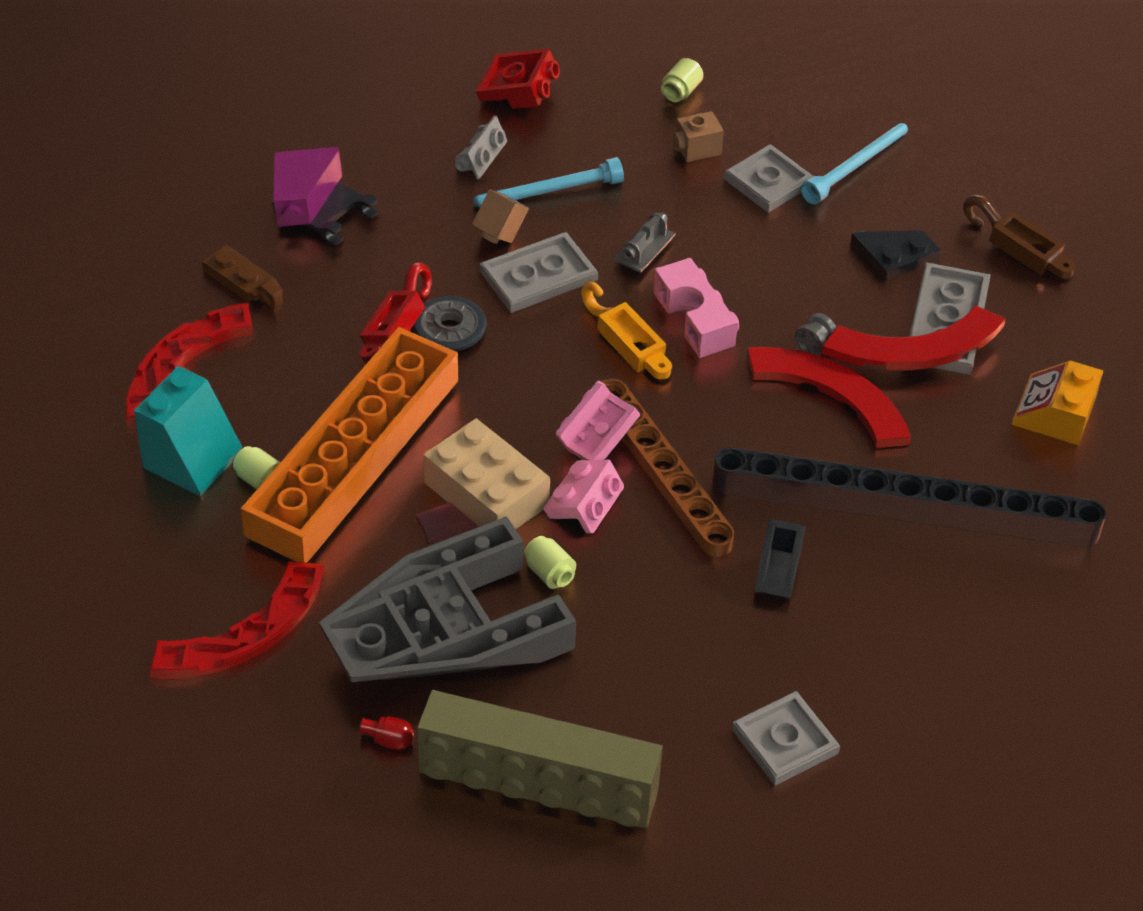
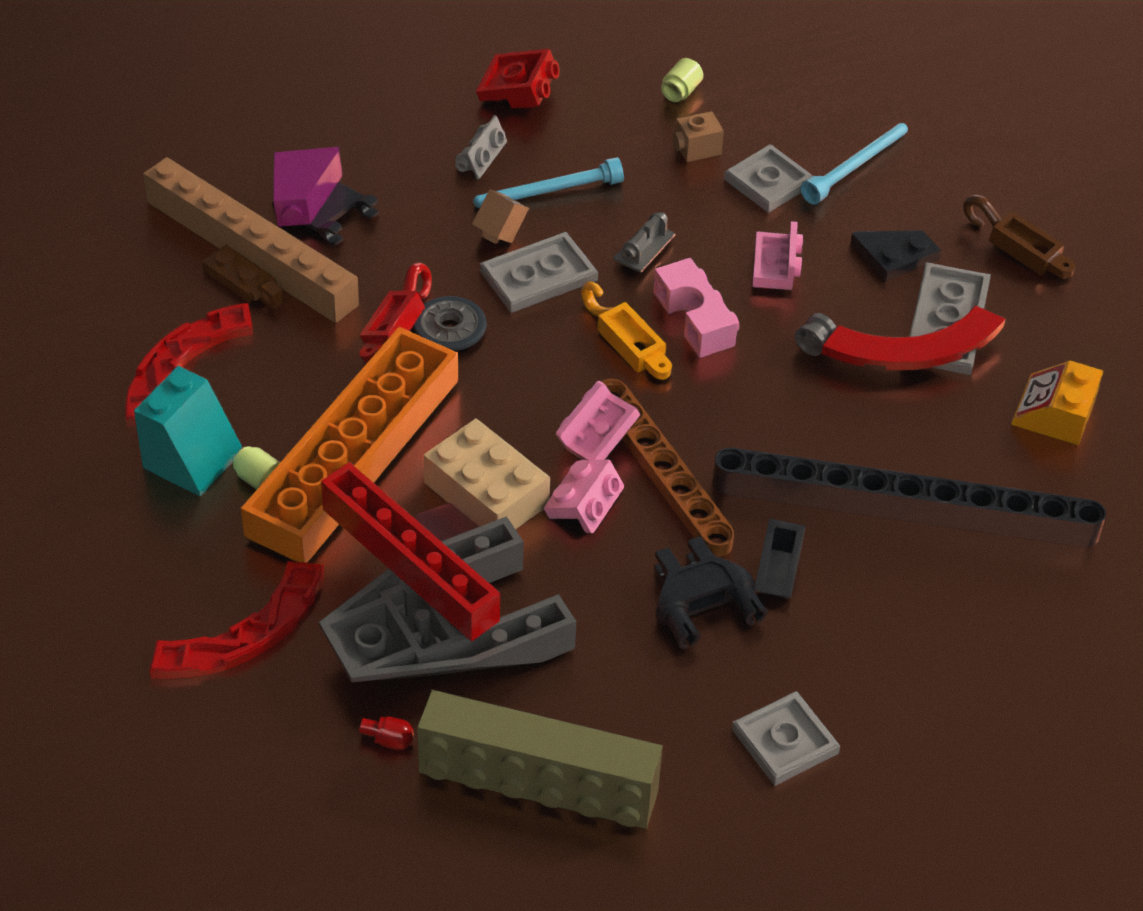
yellowish green brick [524,536,576,589] -> none
red tile [747,347,911,448] -> none
none -> medium nougat brick [143,157,359,323]
none -> red brick [321,462,500,642]
none -> black connector [654,536,768,649]
none -> bright pink bracket [752,221,803,290]

